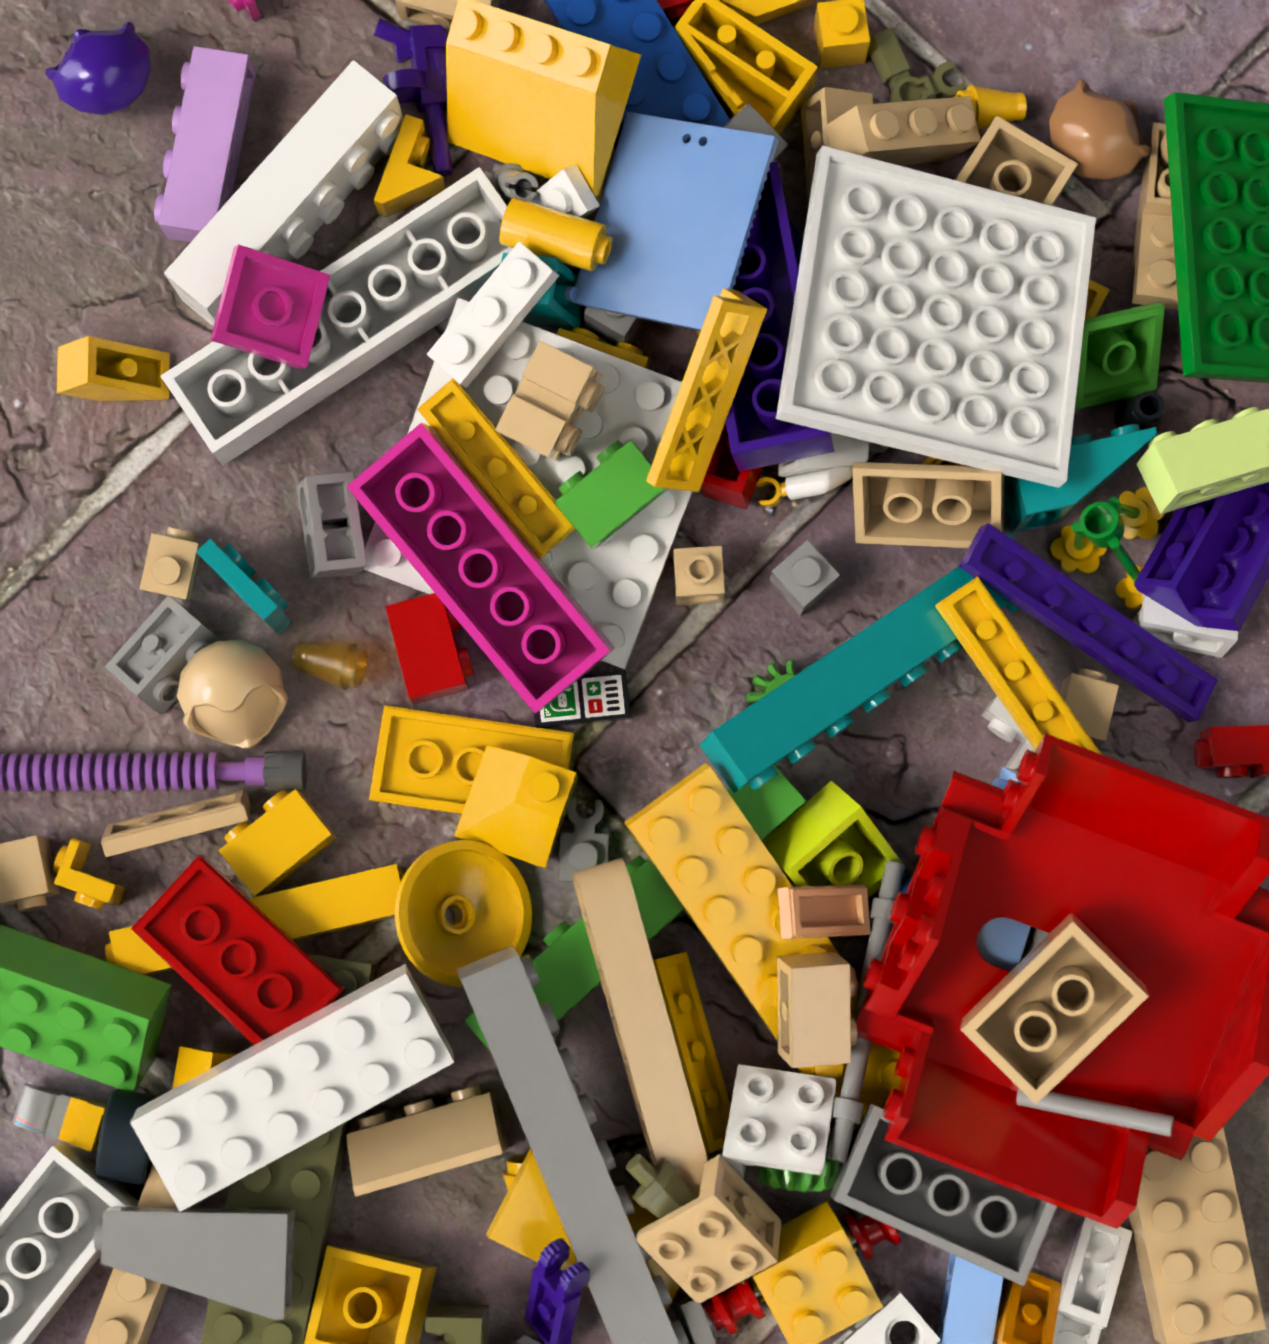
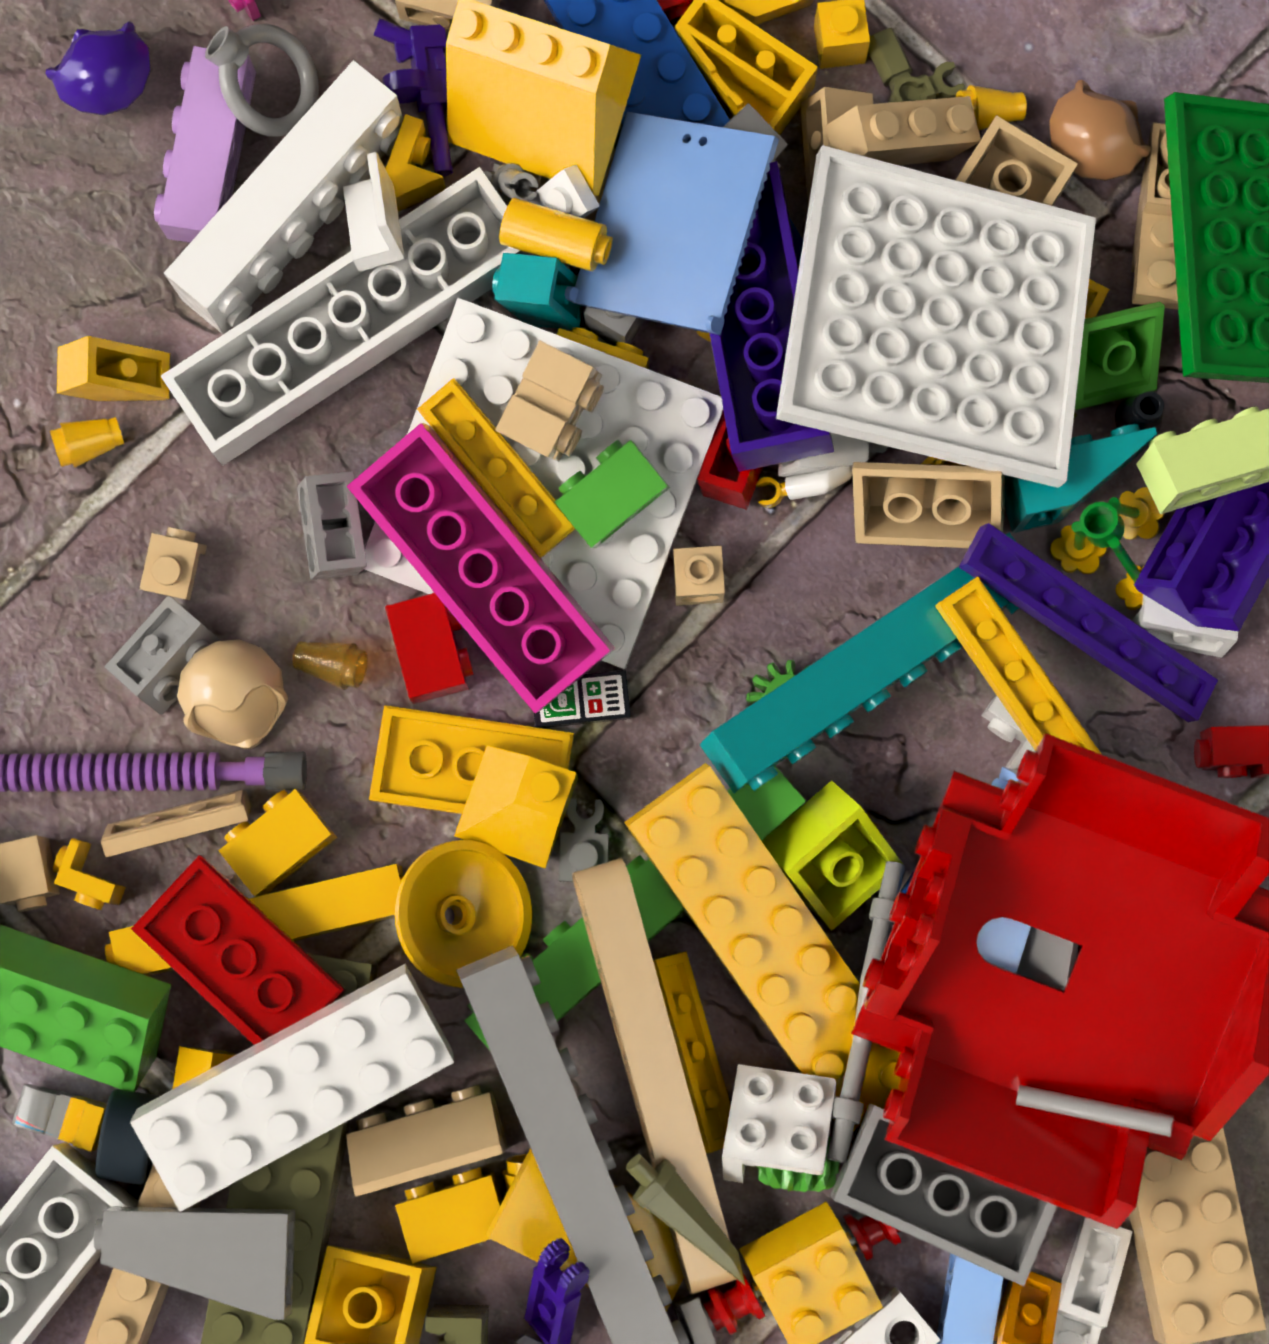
teal plate [196,539,292,635] -> none
dark pink plate [210,244,330,369] -> none
white plate [427,241,560,388] -> none
tan bracket [636,1155,782,1303] -> none
yellow fence [646,288,767,492] -> none
light grey brick [769,540,840,616] -> none
tan brick [777,952,857,1068] -> none
light nougat tile [778,885,871,939] -> none
tan brick [961,912,1149,1104] -> none
tan brick [1060,669,1119,746] -> none
none -> yellow cone [50,417,124,468]
none -> light grey piece [205,24,319,137]
none -> white panel [343,152,405,272]
none -> yellow brick [395,1167,503,1264]

